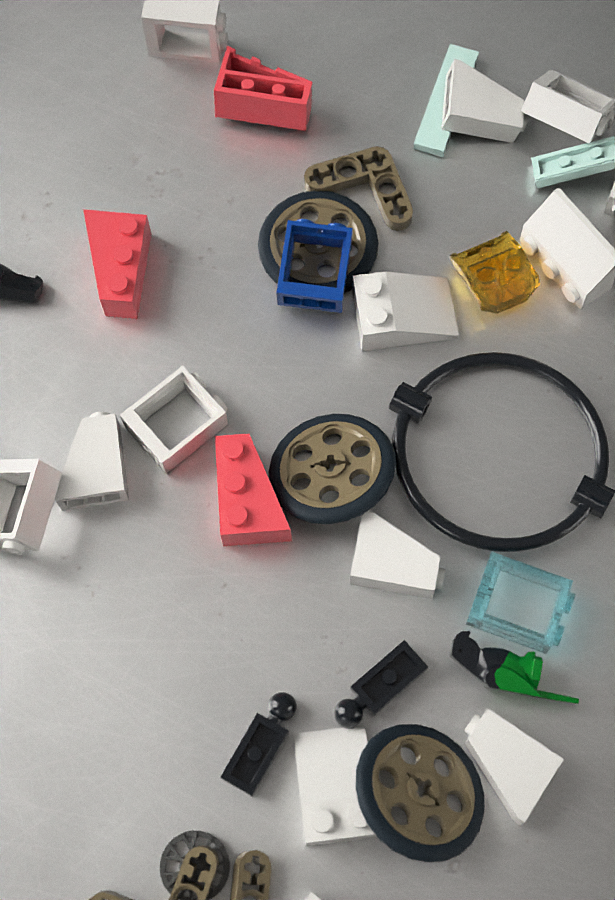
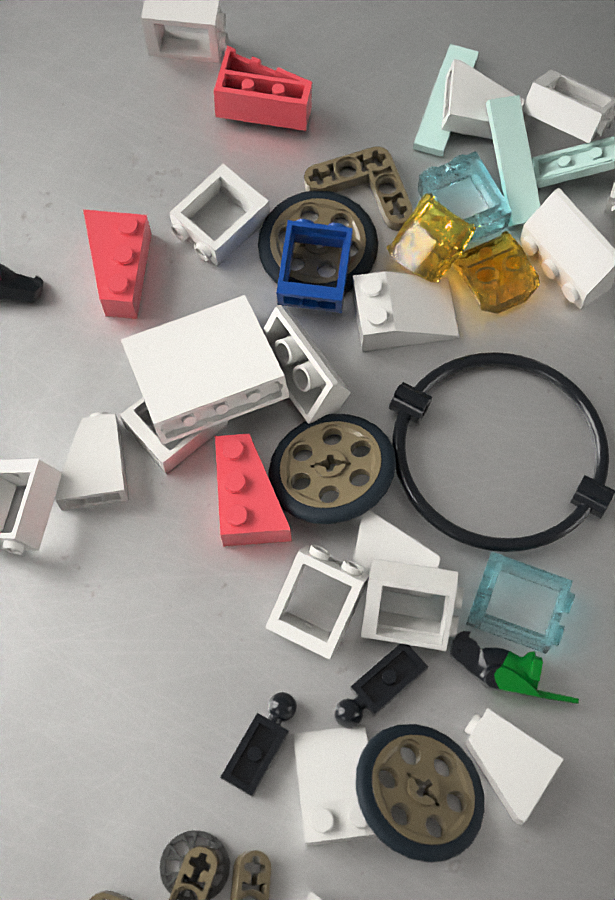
none -> white panel [121,295,289,445]
none -> white window [169,164,270,267]
none -> white slope [263,305,351,424]
none -> white window [265,545,369,660]
none -> white window [361,558,464,651]
none -> clear yellow slope [386,193,477,283]
none -> clear light blue window [417,151,512,252]
none -> light aqua tile [486,95,540,227]

